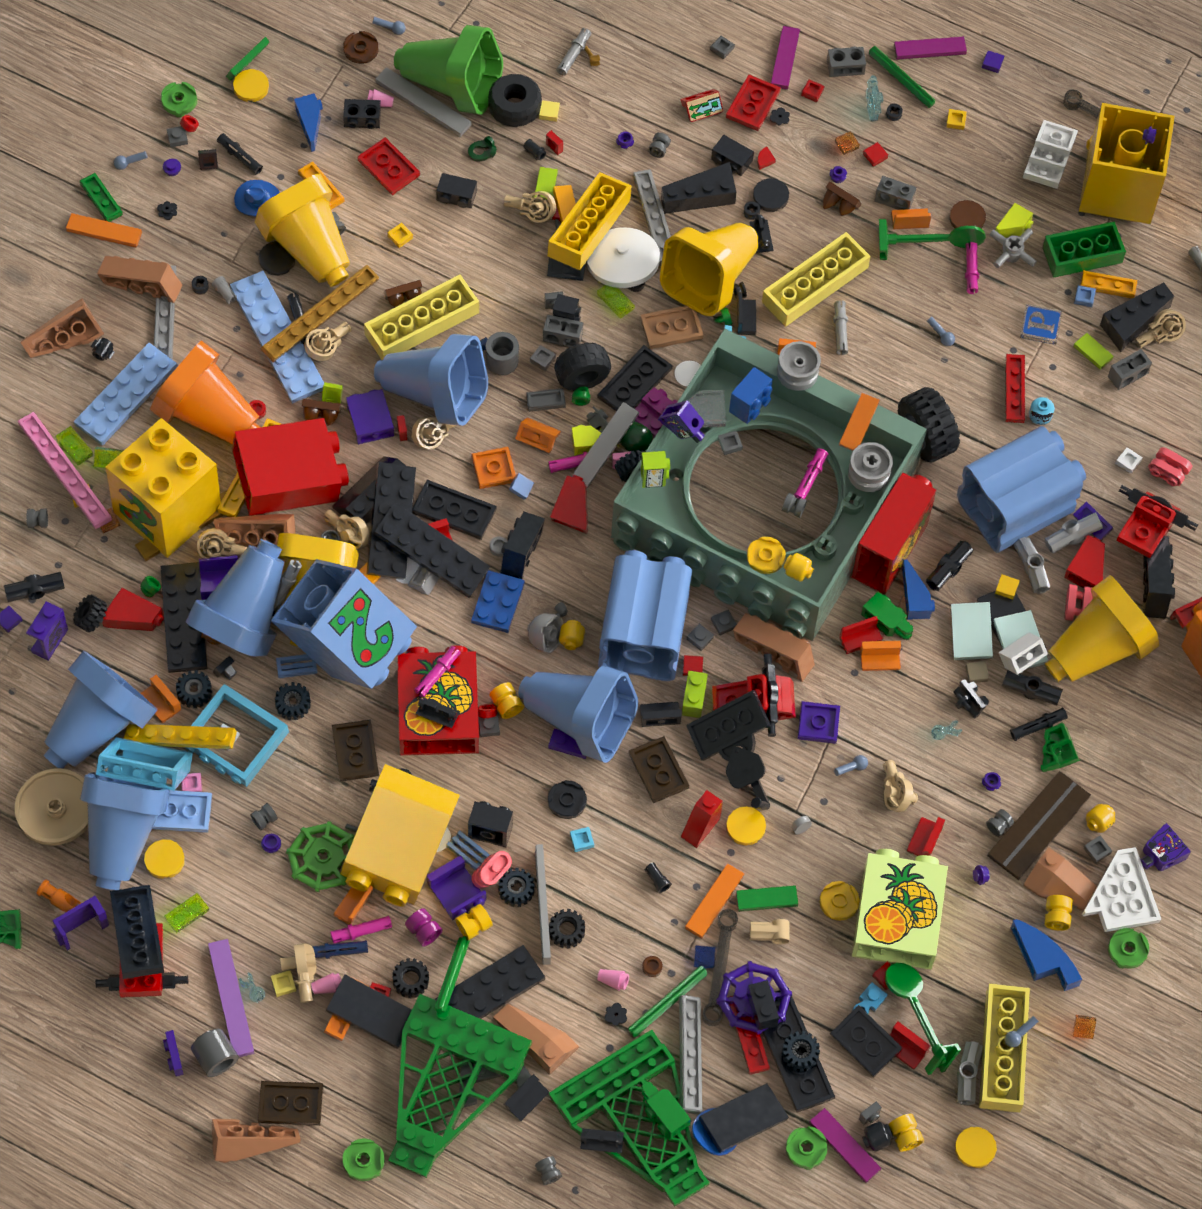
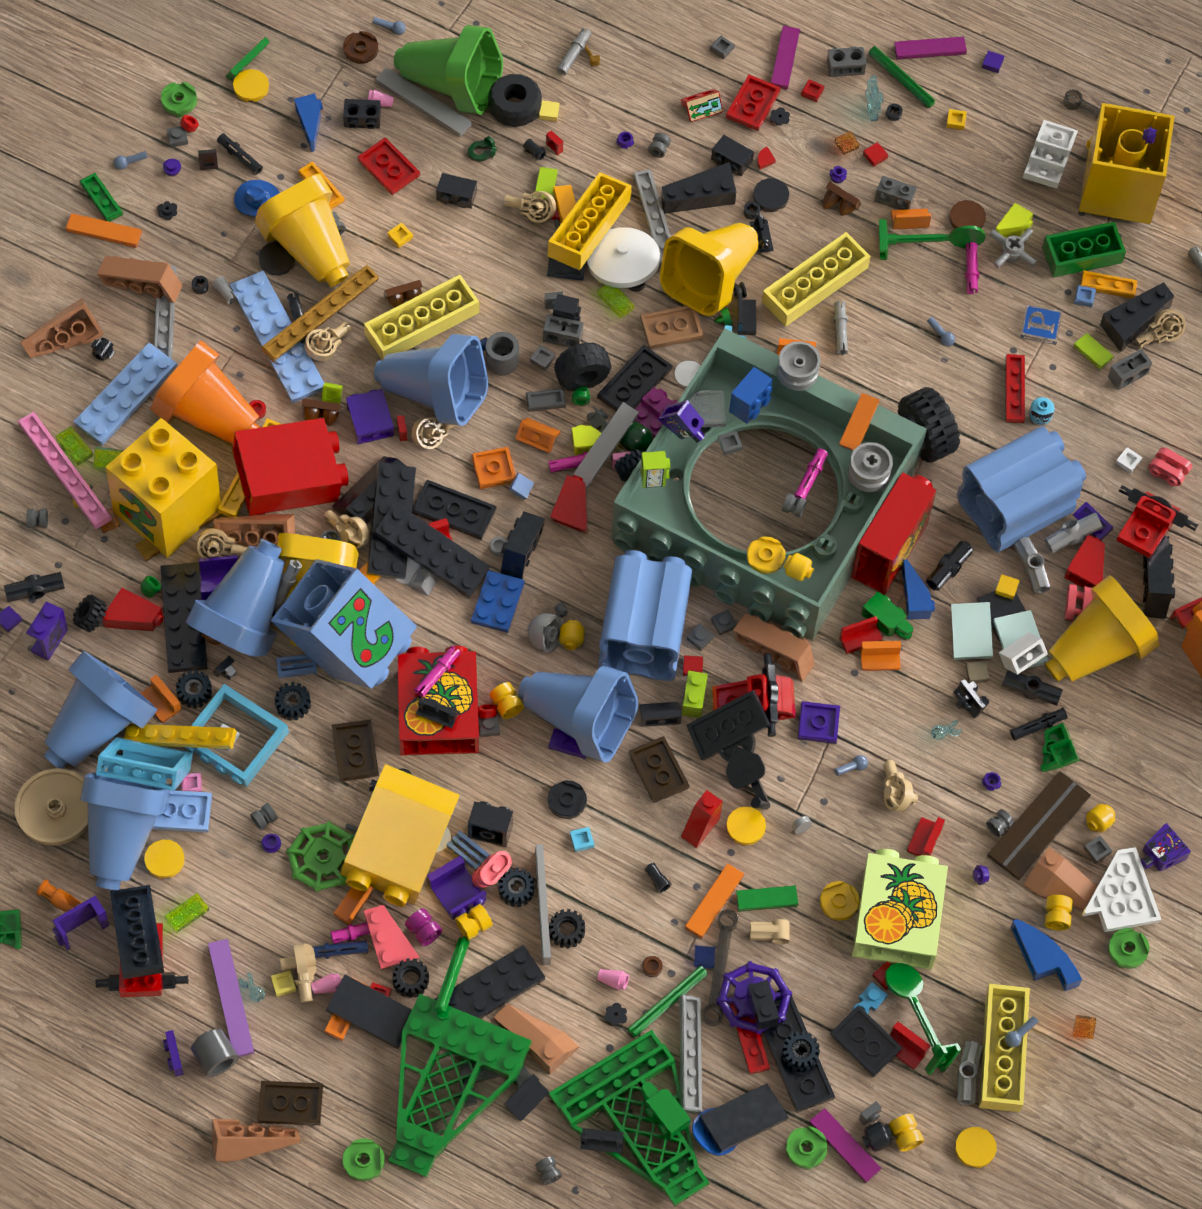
none -> coral wing [364,905,420,969]

